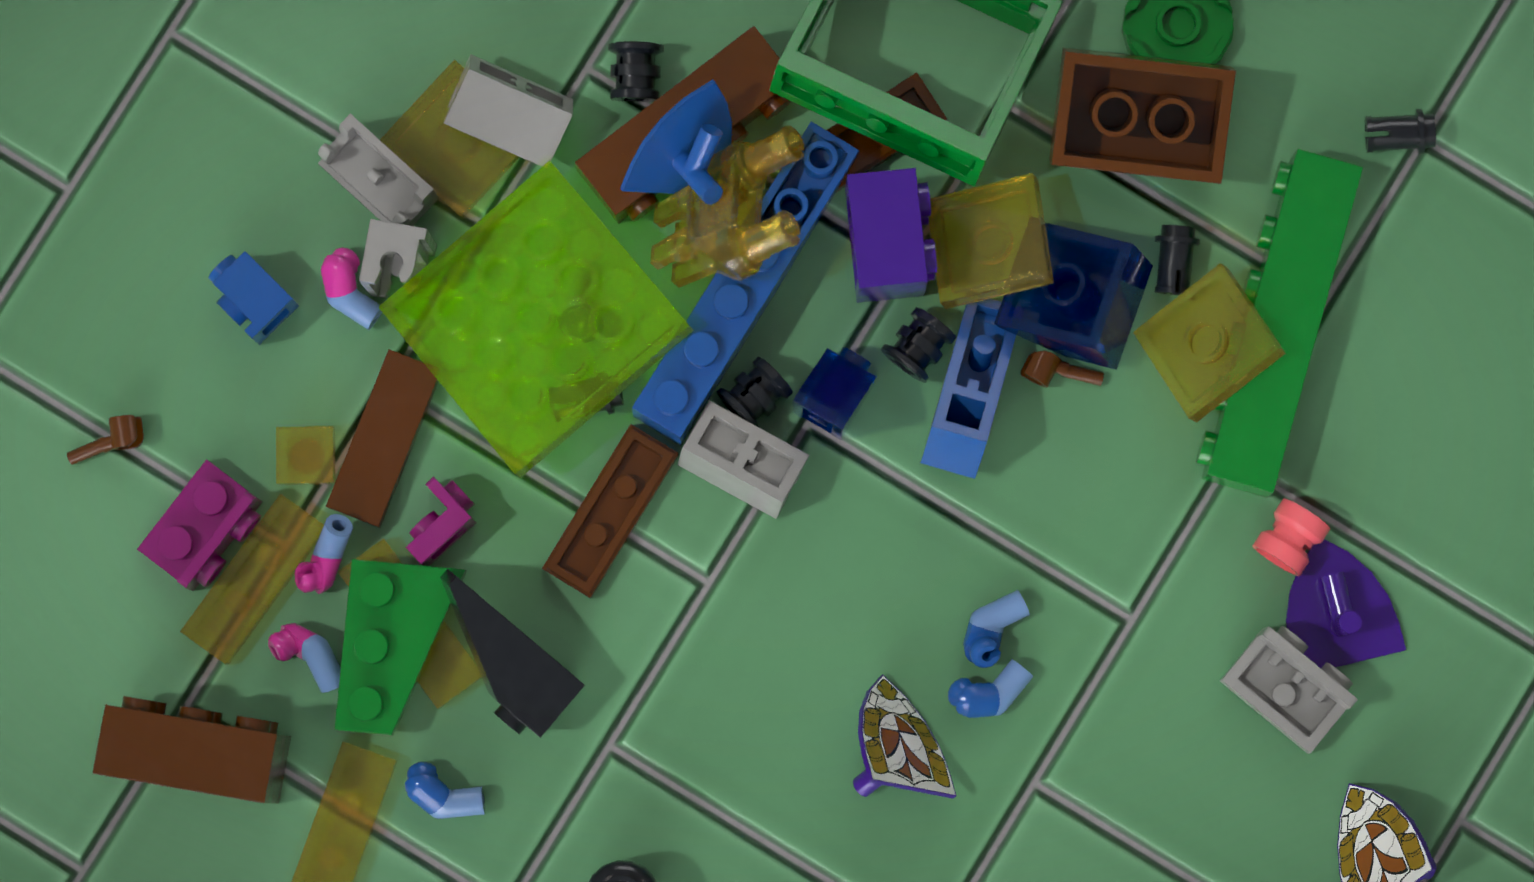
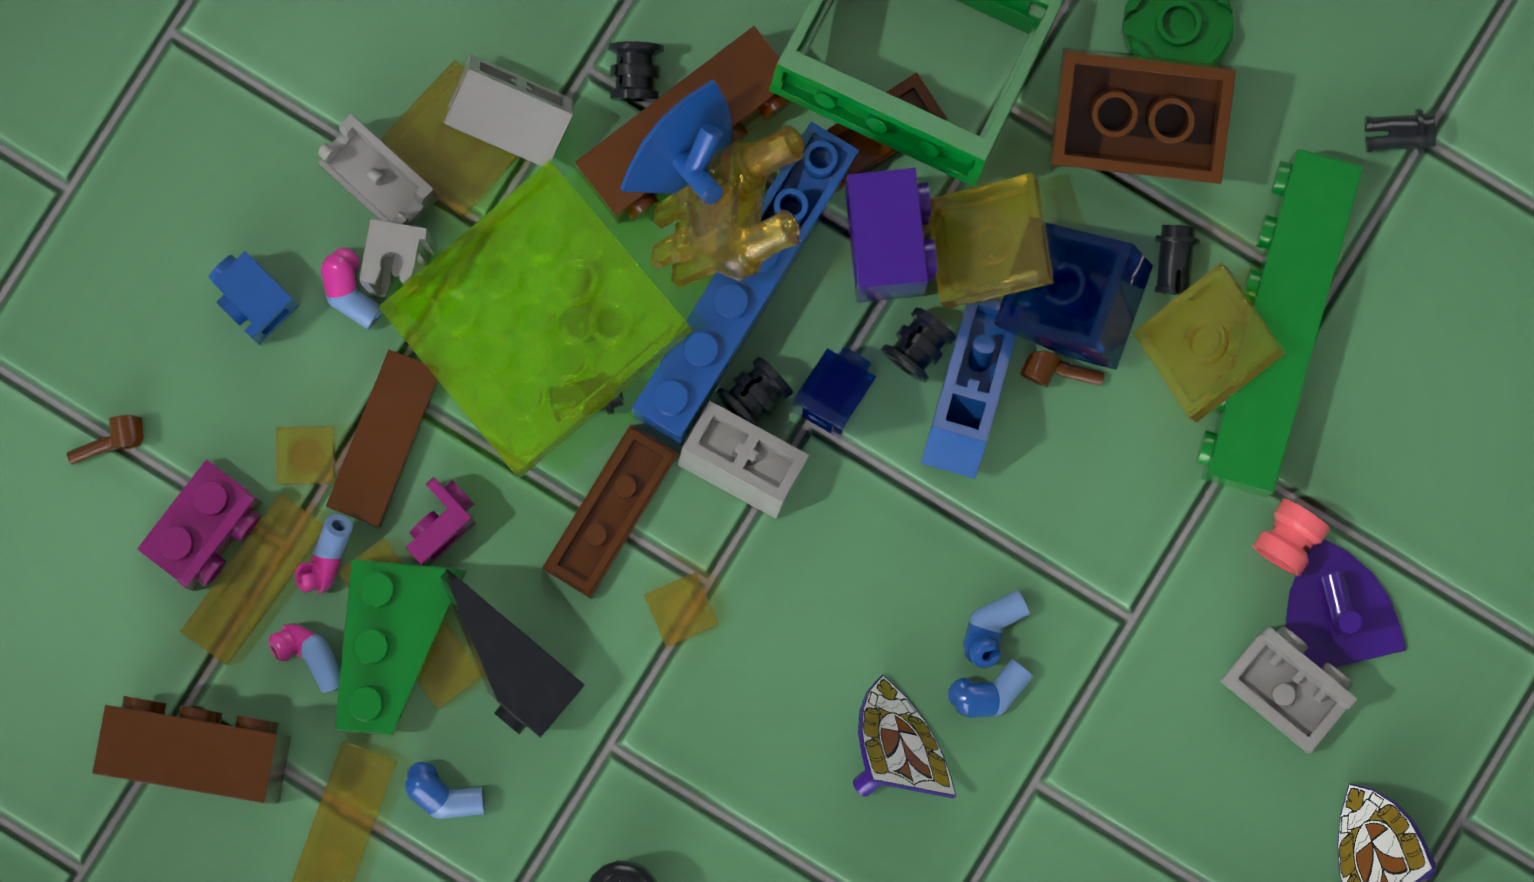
none -> clear yellow plate [644,572,718,647]

